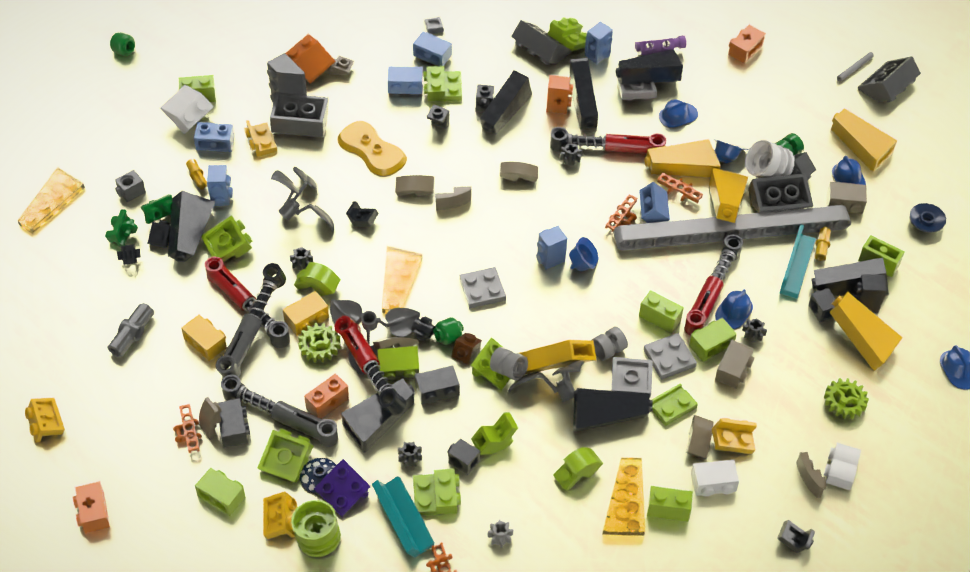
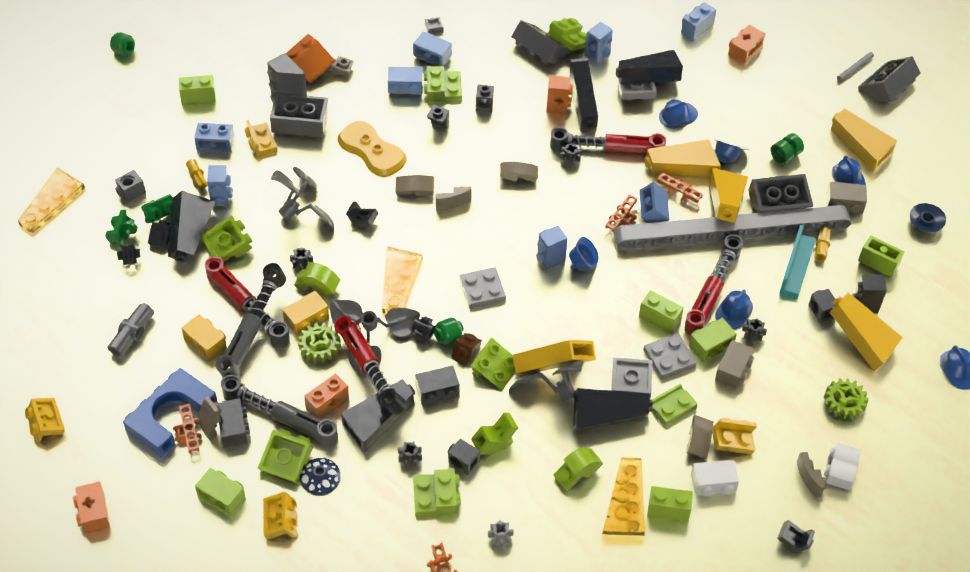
white slope [159,85,214,134] -> none
lime wheel [291,500,341,557] -> none
dark purple hinge [314,458,371,517] -> none
teal panel [371,476,435,558] -> none
dark tan slope [372,337,419,349] -> none
lime brick [378,346,420,380] -> none
black slope [479,70,532,134] -> none
light grey wheel [490,347,528,381] -> none
light grey wheel [591,326,628,361] -> none
medium lavender brick [634,35,687,55] -> none
white wheel [745,139,794,178] -> none
dark grey brick [791,151,817,180] -> none
slope [811,258,889,296] -> none
none -> arch [122,367,218,458]
none -> brick [681,1,717,41]

